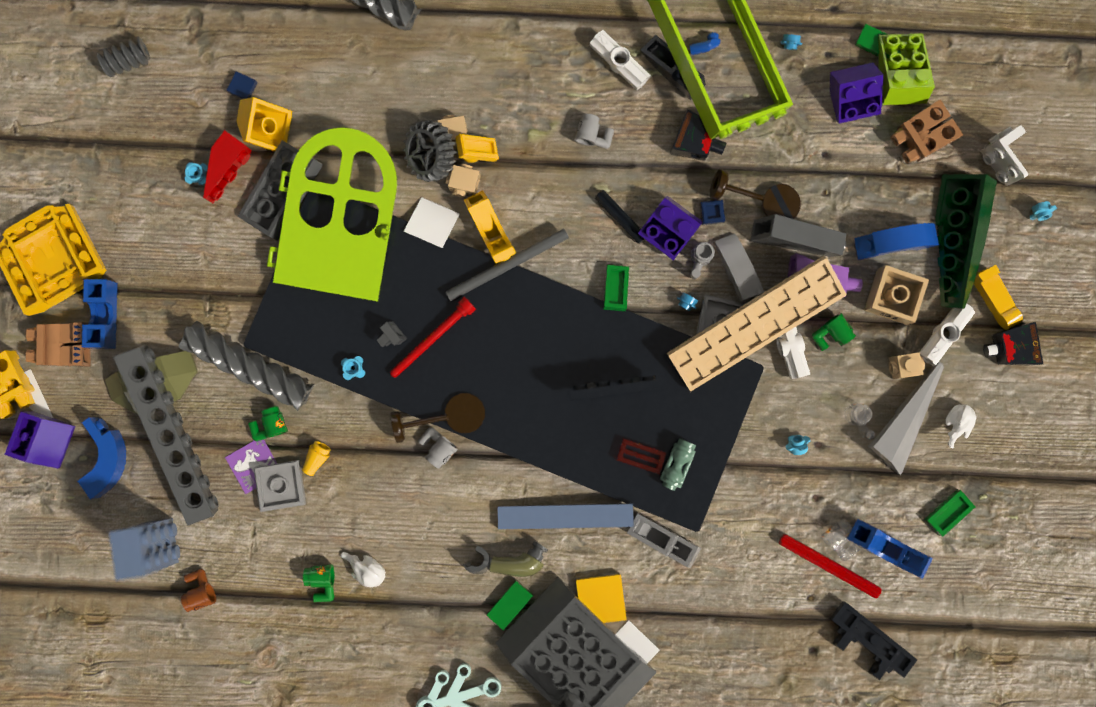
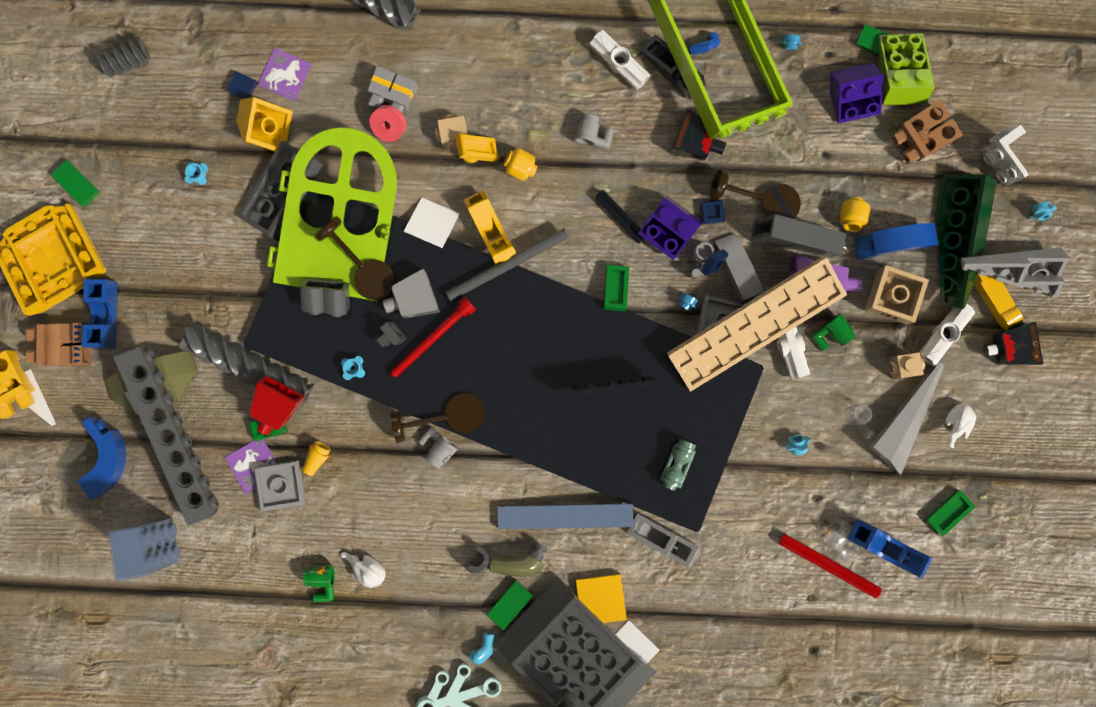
dark purple slope [4,411,75,469] -> none
dark orange piece [181,569,216,612] -> none
red slope [203,130,252,204] -> none
dark grey gear [403,120,457,182] -> none
tan brick [446,163,481,198] -> none
clear red tile [616,439,666,475] -> none
black hinge [830,601,917,680] -> none
none -> green tile [51,160,100,207]
none -> red torso [250,375,305,435]
none -> medium lavender sticker [258,48,312,101]
none -> dark grey brick [300,279,350,317]
none -> dark brown piece [313,216,395,301]
none -> light grey hips [368,66,418,114]
none -> coral piece [370,105,406,142]
none -> light grey torso [383,269,440,318]
none -> medium azure arm [469,633,494,665]
none -> yellow head [503,148,538,181]
none -> dark blue tile [700,249,729,276]
none -> yellow head [839,197,870,232]
none -> light grey wedge [961,247,1069,298]

